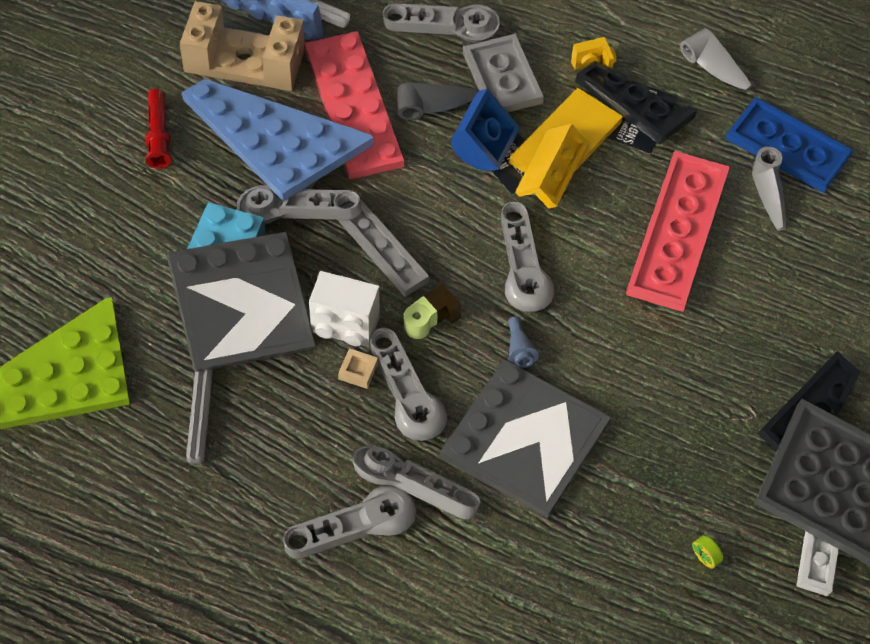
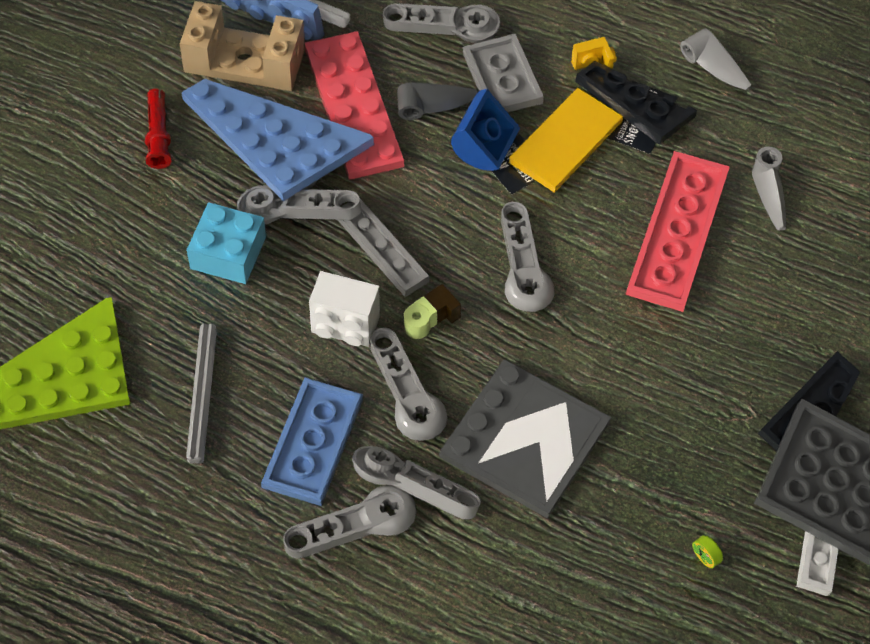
dark grey plate [167,232,315,373] -> none
tan plate [338,348,378,389] -> none
sand blue cone [508,316,539,368] -> none
yellow panel [515,123,589,209] -> none
blue tile [726,97,854,193] -> none
none -> medium blue tile [261,377,363,506]

